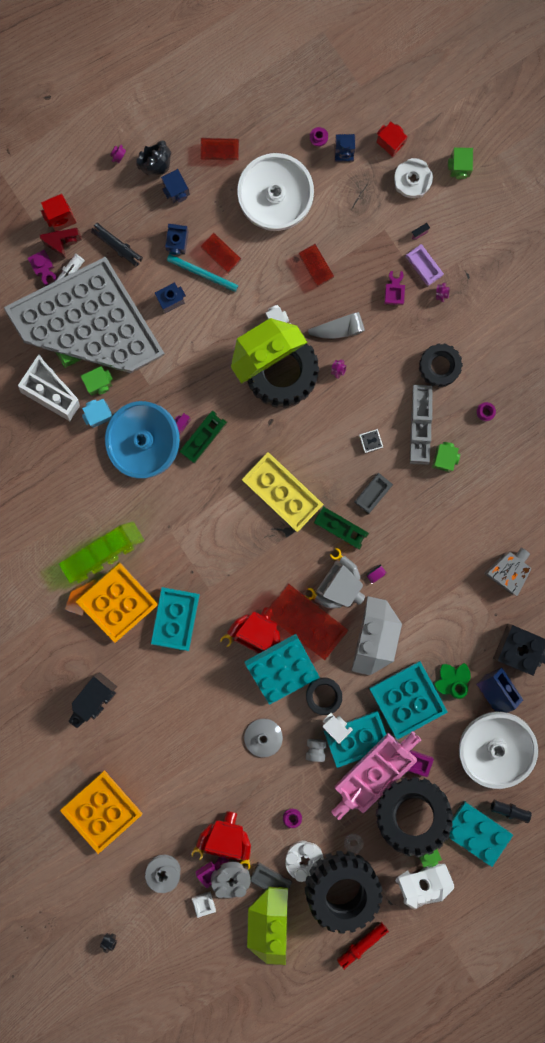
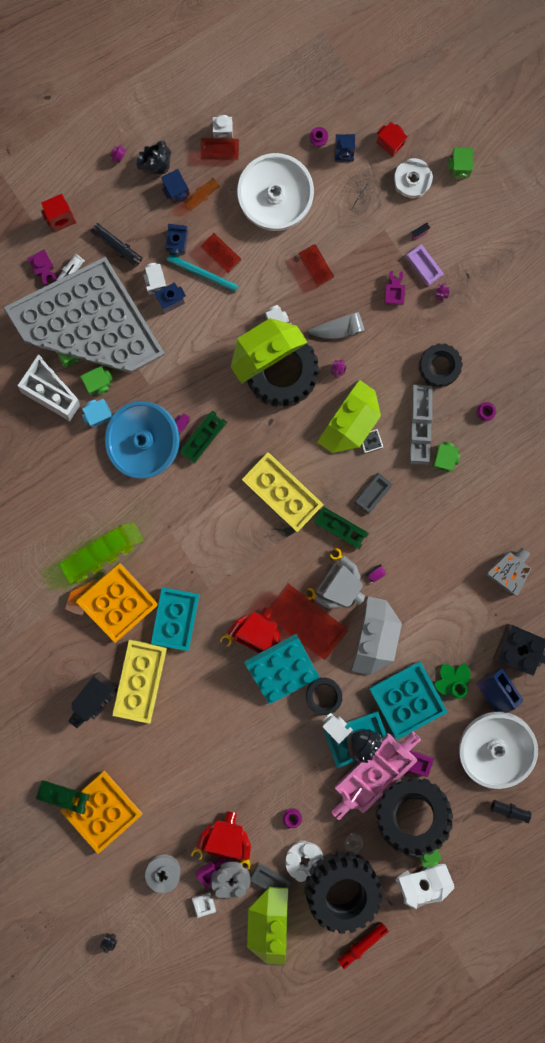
dark red slope [40,228,82,258] -> none
light grey dish [244,719,283,757] -> none
light grey wheel [306,739,326,762] -> none
teal plate [449,801,513,867] -> none
none -> dark green plate [36,780,90,814]
none -> light yellow plate [112,639,167,724]
none -> white brick [143,263,166,295]
none -> clear orange pin [183,177,220,211]
none -> white brick [213,115,233,141]
none -> lime wedge [317,380,381,453]
none -> black hair [347,729,382,763]

